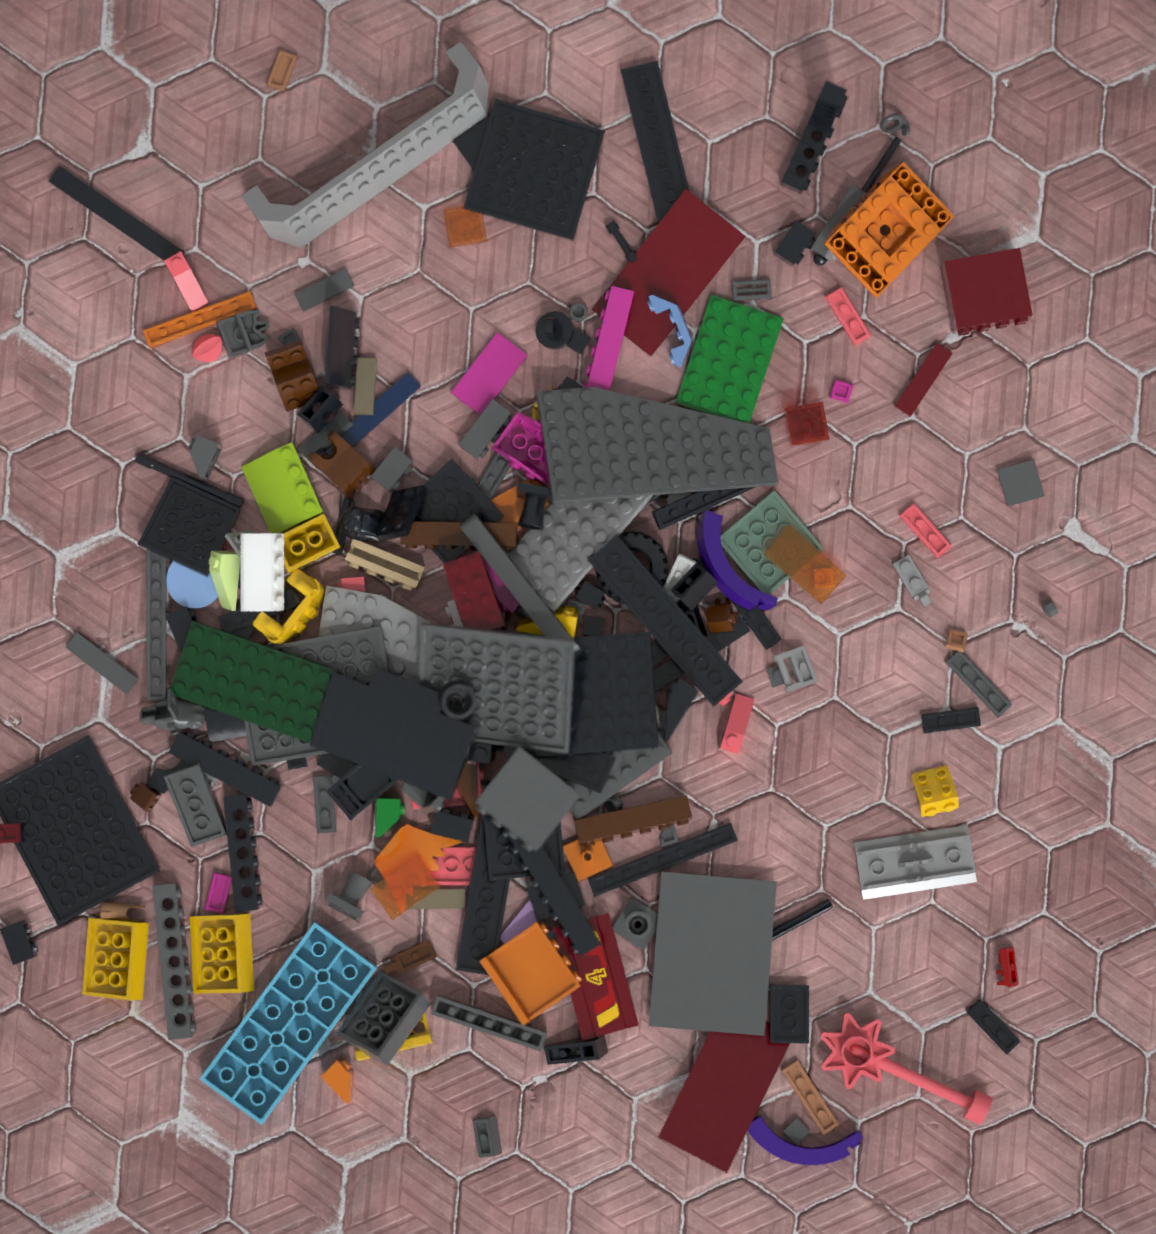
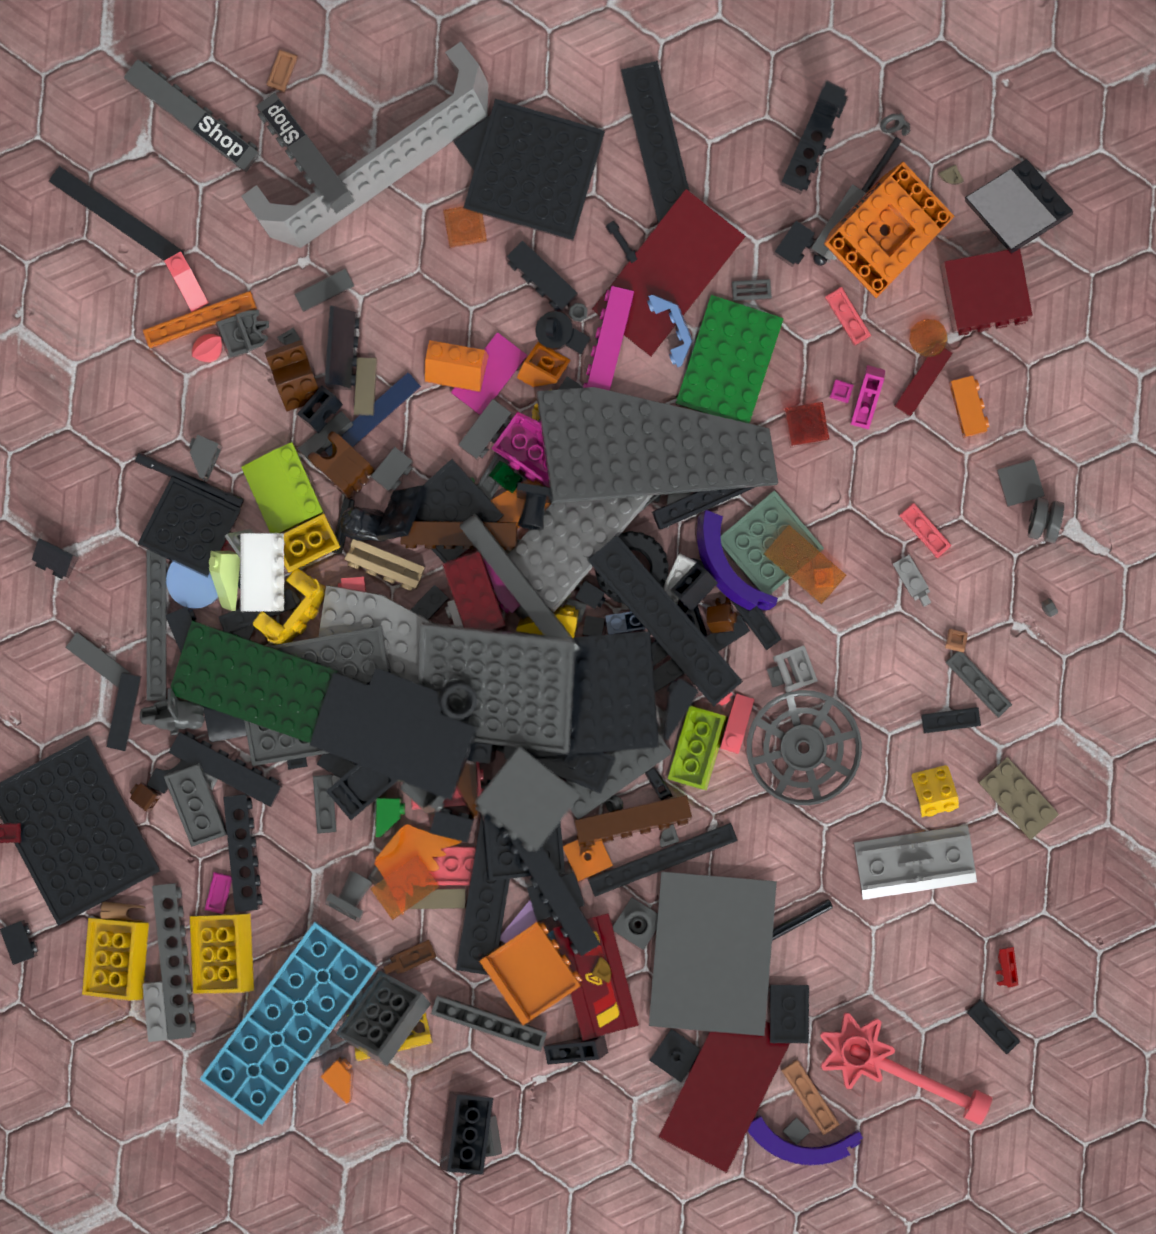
none -> black slope [32,538,79,579]
none -> black tile [106,672,142,751]
none -> dark grey brick [124,59,260,173]
none -> light grey brick [143,981,168,1042]
none -> dark grey brick [256,93,355,214]
none -> black brick [410,584,449,620]
none -> orange slope [425,340,489,392]
none -> black slope [440,1091,493,1175]
none -> dark green bracket [489,461,523,493]
none -> black brick [507,240,578,312]
none -> orange slope [517,342,571,387]
none -> pearl gold tile [592,957,611,983]
none -> sand blue slope [605,612,646,635]
none -> black bar [644,766,673,801]
none -> black tile [649,1028,701,1082]
none -> lime slope [668,706,728,791]
none -> dark grey dish [746,690,862,806]
none -> dark pink slope [851,365,886,430]
none -> clear orange tile [910,319,948,357]
none -> dark tan tile [938,165,964,184]
none -> orange brick [949,376,989,438]
none -> flat silver plate [965,159,1073,254]
none -> dark tan plate [978,757,1059,840]
none -> dark grey wheel [1028,497,1065,543]

